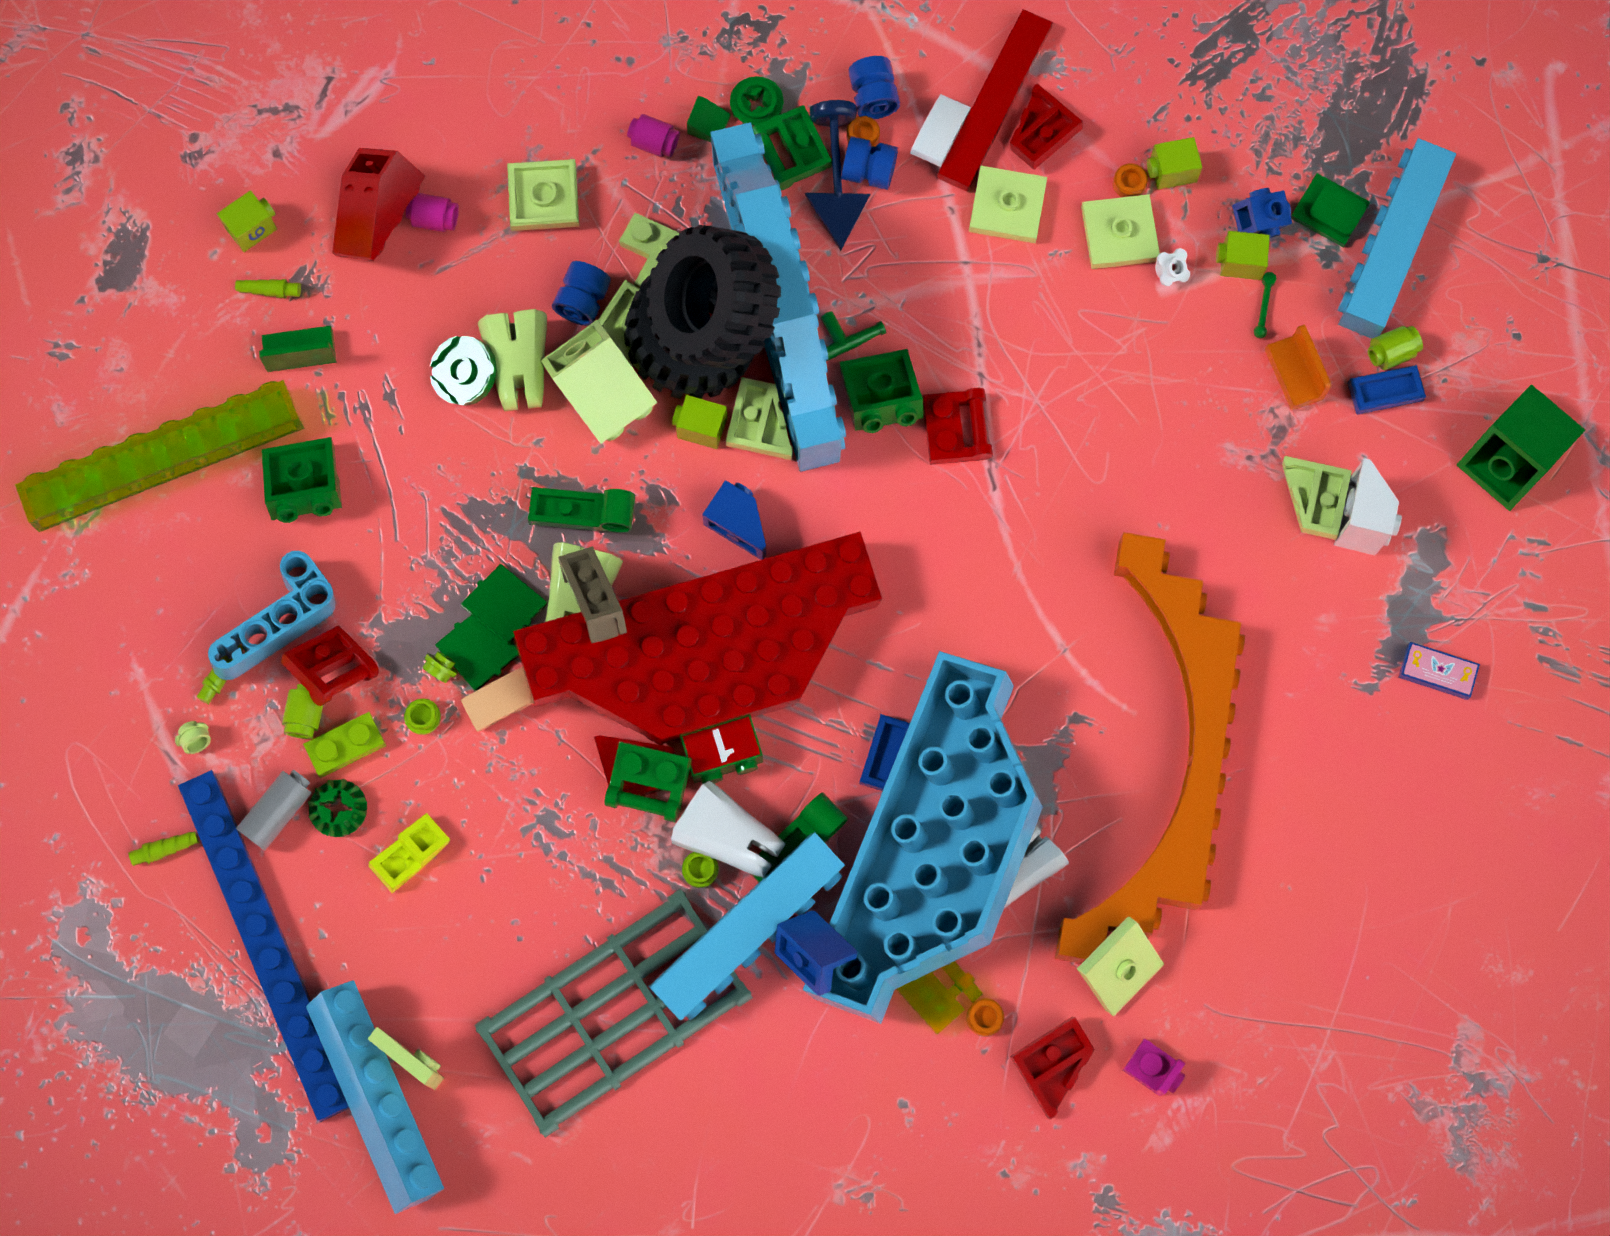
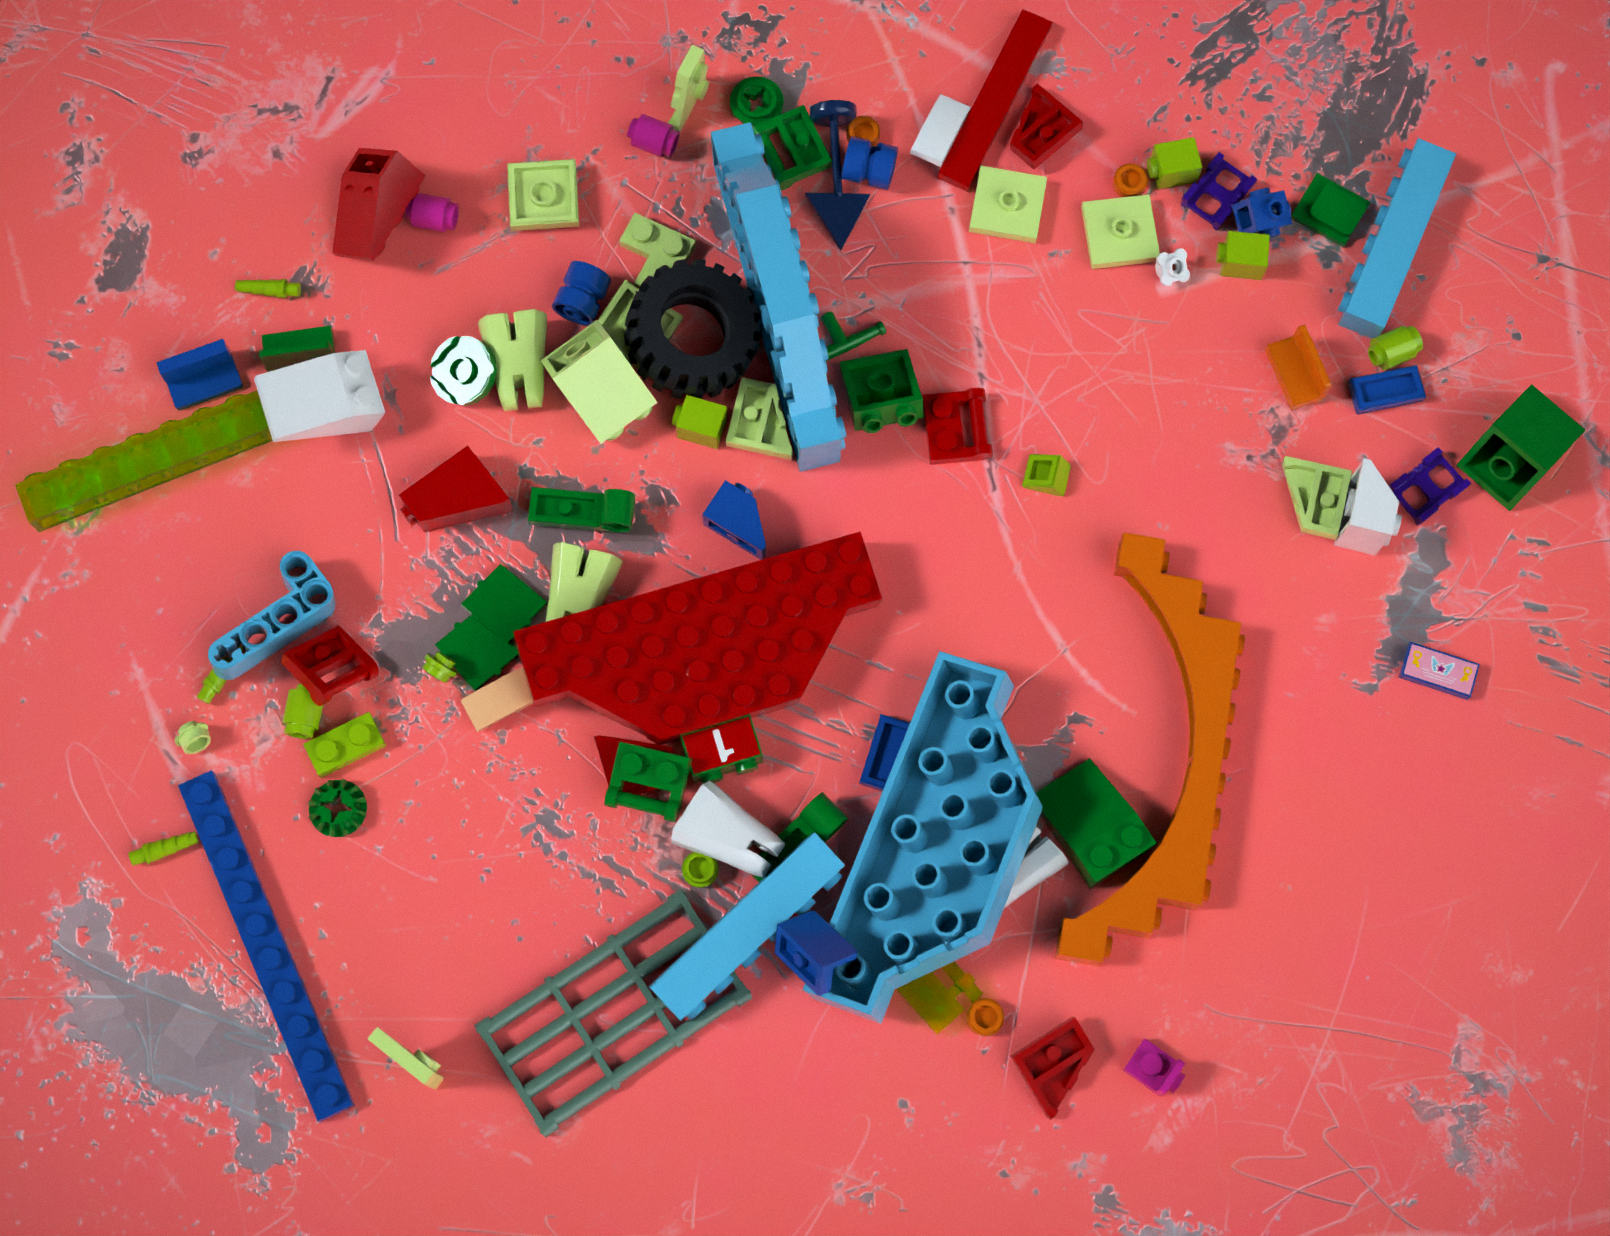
lime brick [217,190,277,252] -> none
light grey brick [236,770,311,851] -> none
green plate [262,437,342,523] -> none
medium azure brick [306,980,445,1214] -> none
neon yellow slope [369,813,450,893] -> none
lime plate [404,699,441,735] -> none
dark tan container [558,546,627,643] -> none
black tyre [646,225,781,369] -> none
green slope [687,96,731,142] -> none
blue wheel [848,56,900,119] -> none
yellowish green plate [1077,916,1164,1017] -> none
green hinge [1254,272,1277,339] -> none
none -> blue panel [156,339,243,410]
none -> white slope [254,350,385,442]
none -> red slope [399,445,513,532]
none -> yellowish green wing [668,45,709,132]
none -> lime slope [1022,454,1071,496]
none -> green slope [1036,758,1157,889]
none -> dark purple piece [1181,152,1257,230]
none -> dark purple piece [1389,447,1472,526]

